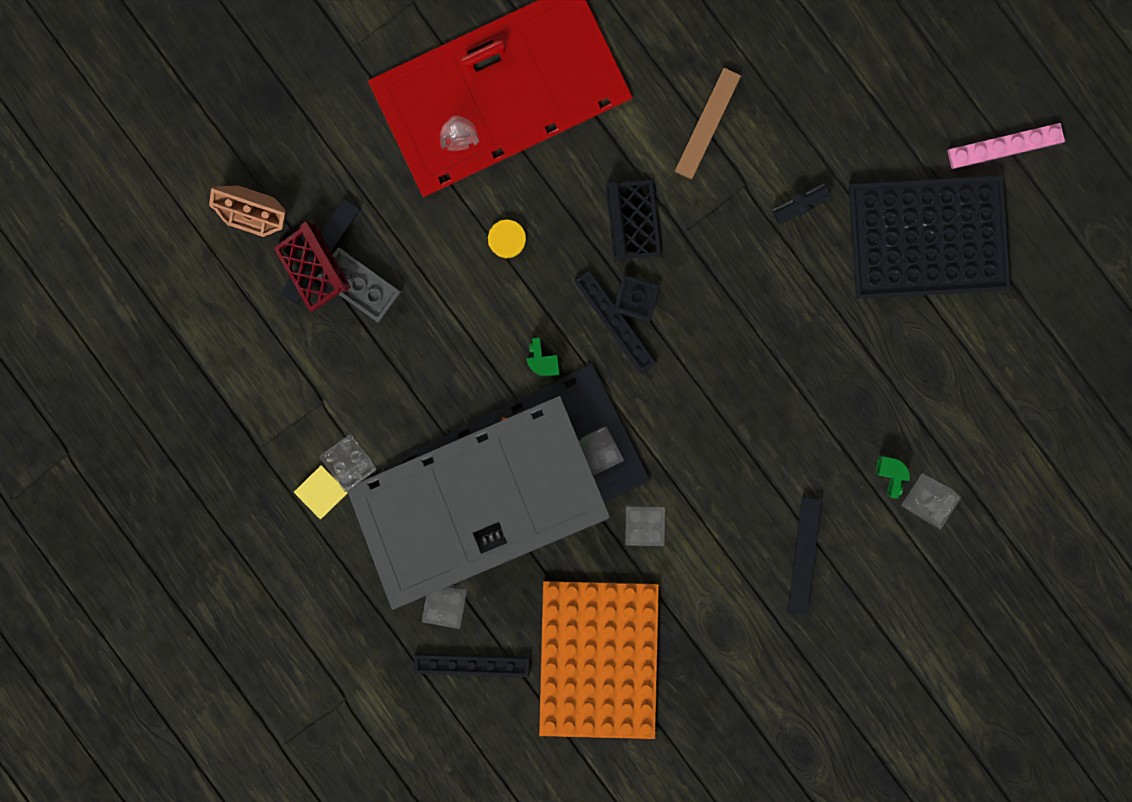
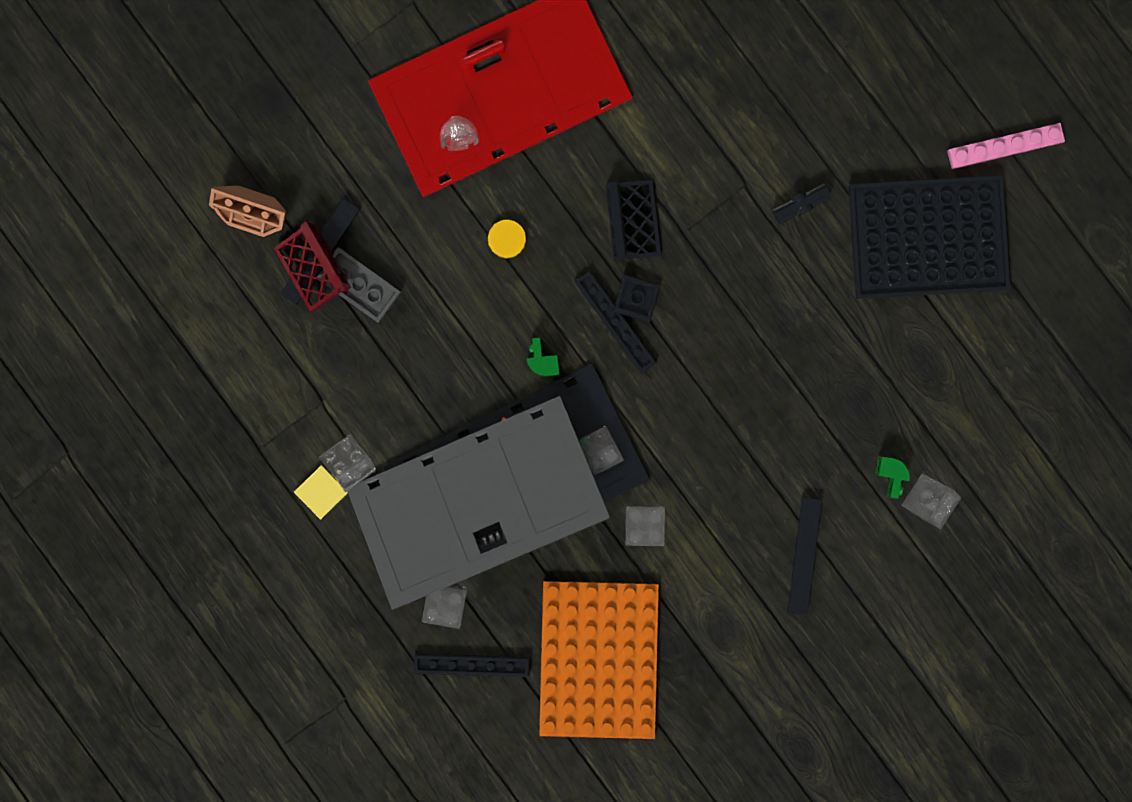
medium nougat tile [675,68,741,180] -> none

